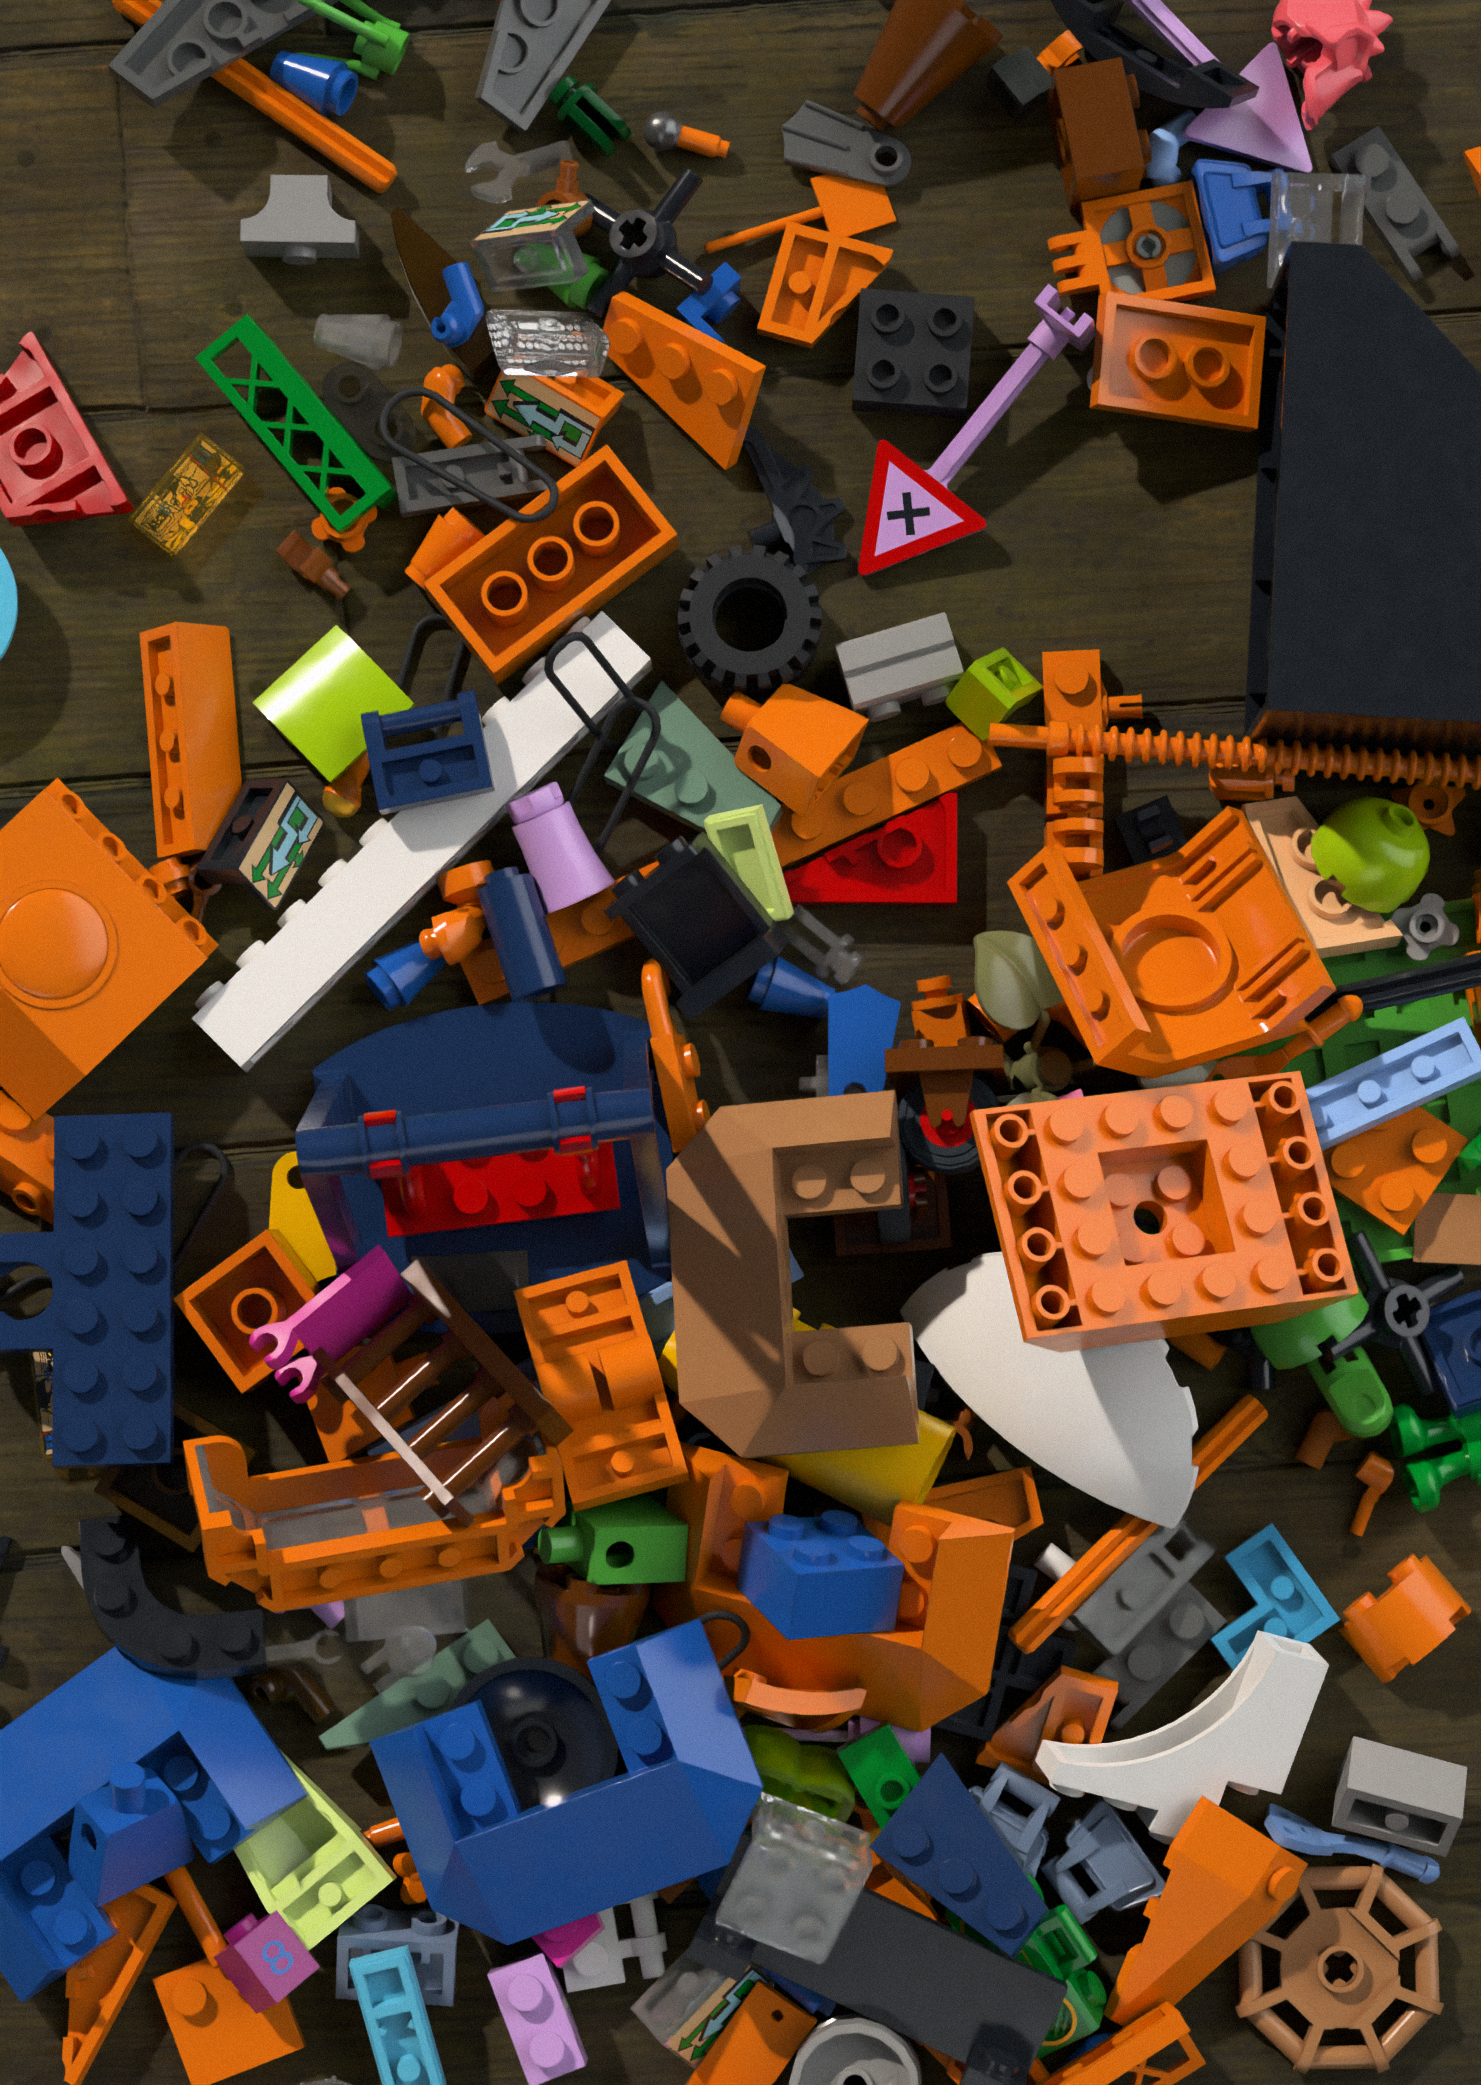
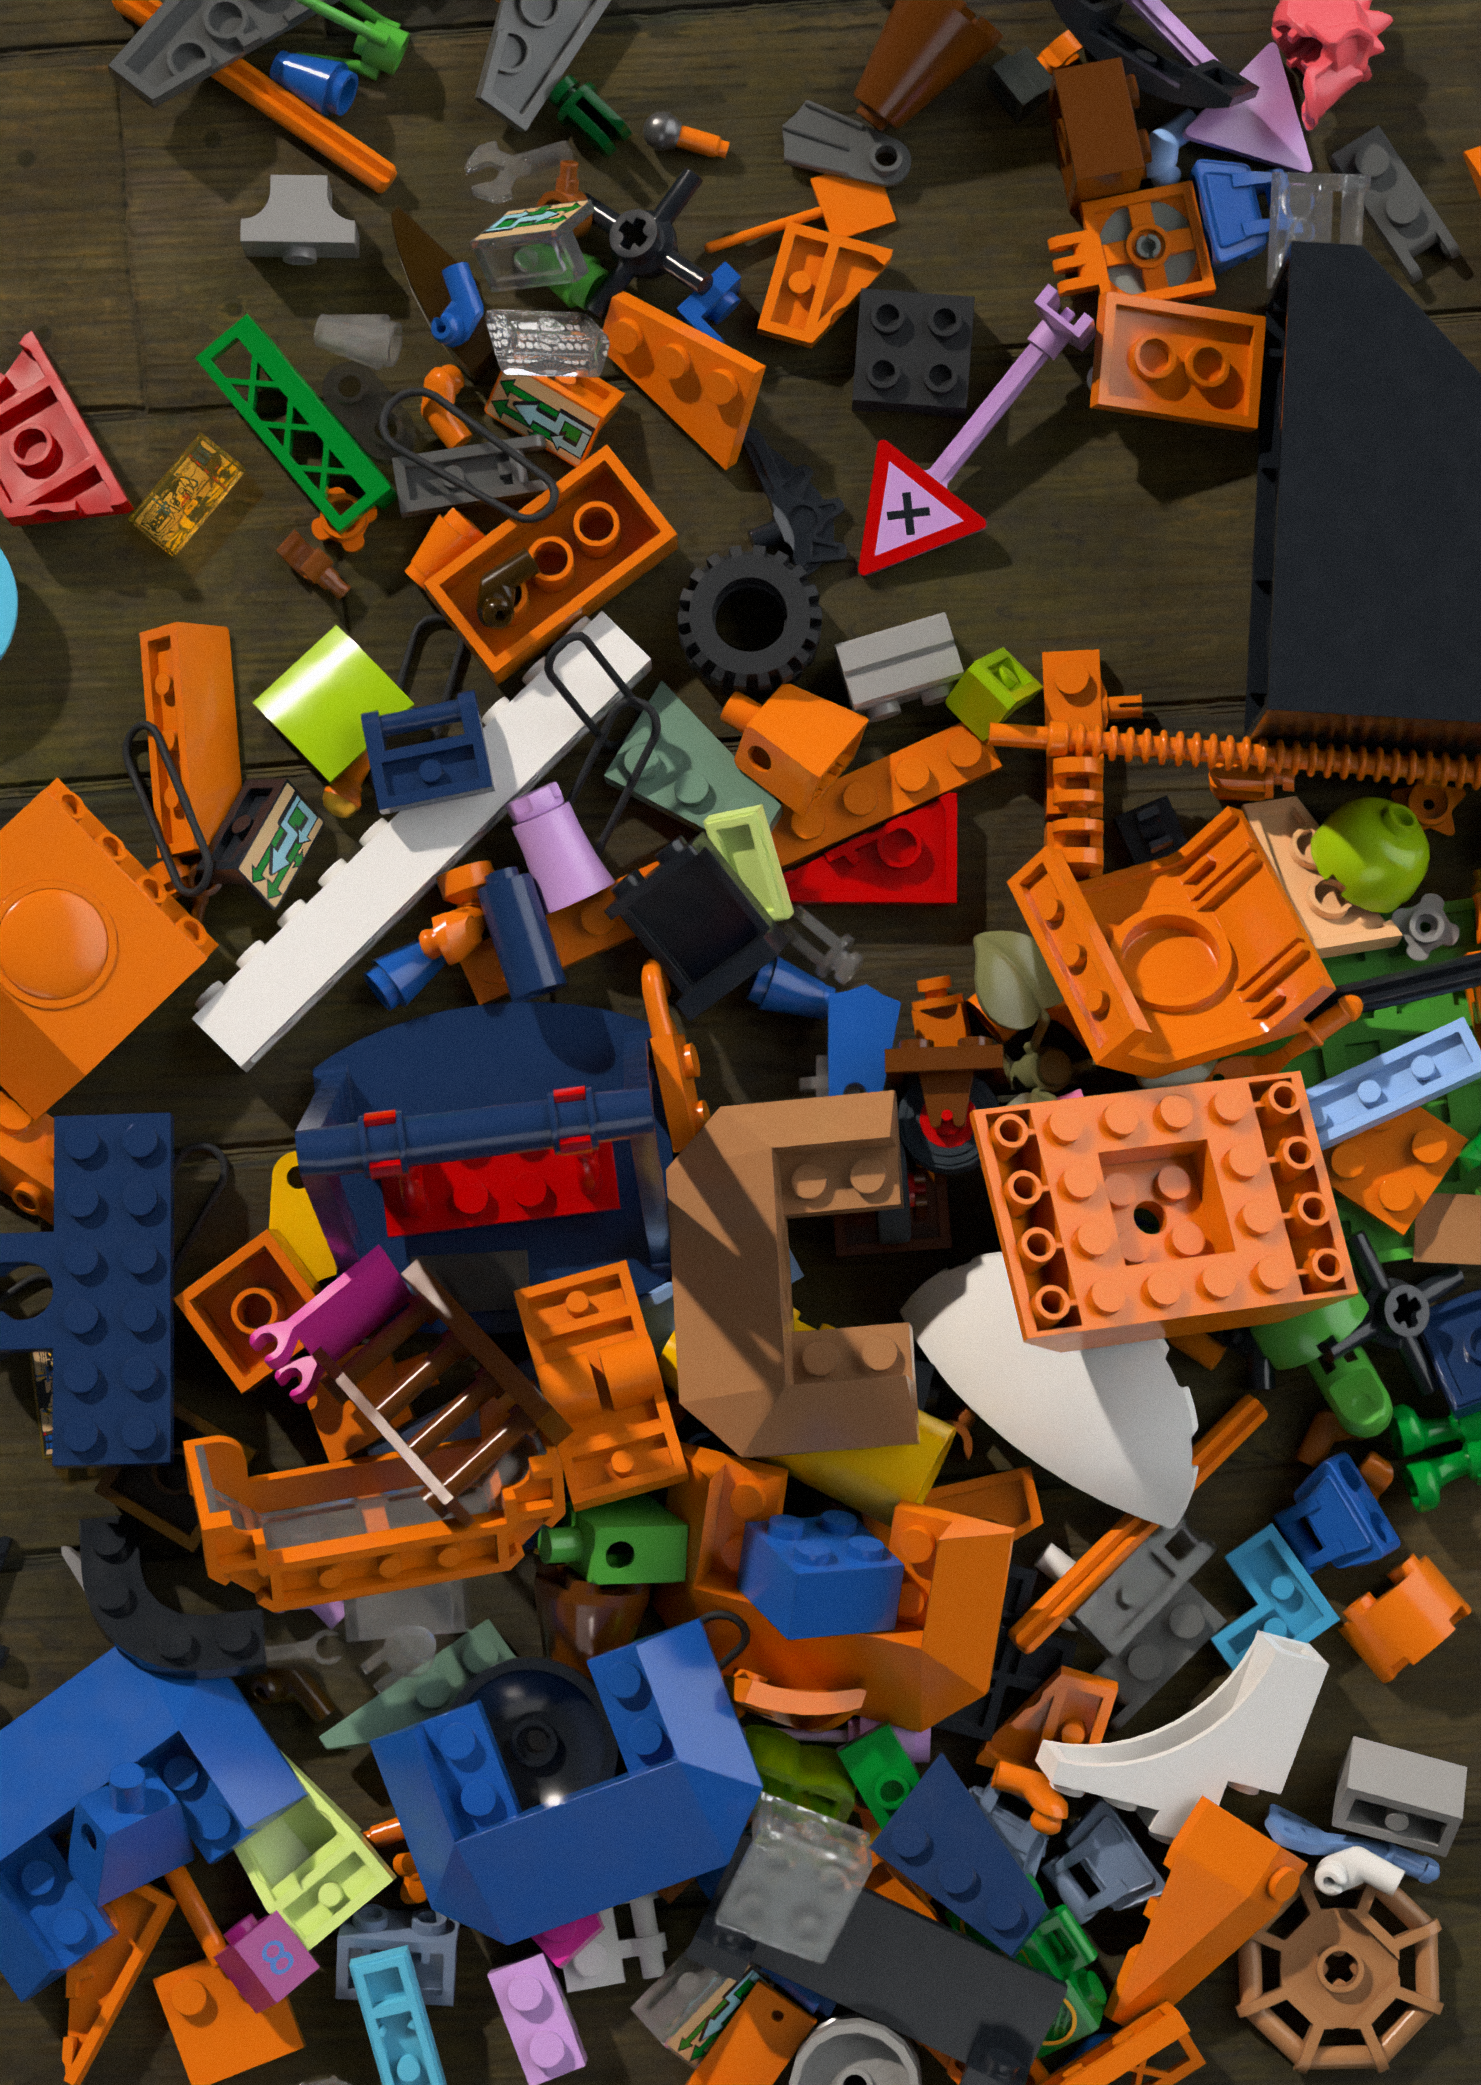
none -> black piece [122,721,213,897]
none -> dark brown arm [476,548,540,630]
none -> orange arm [991,1760,1068,1835]
none -> blue piece [1272,1452,1401,1575]
none -> white arm [1314,1846,1406,1897]

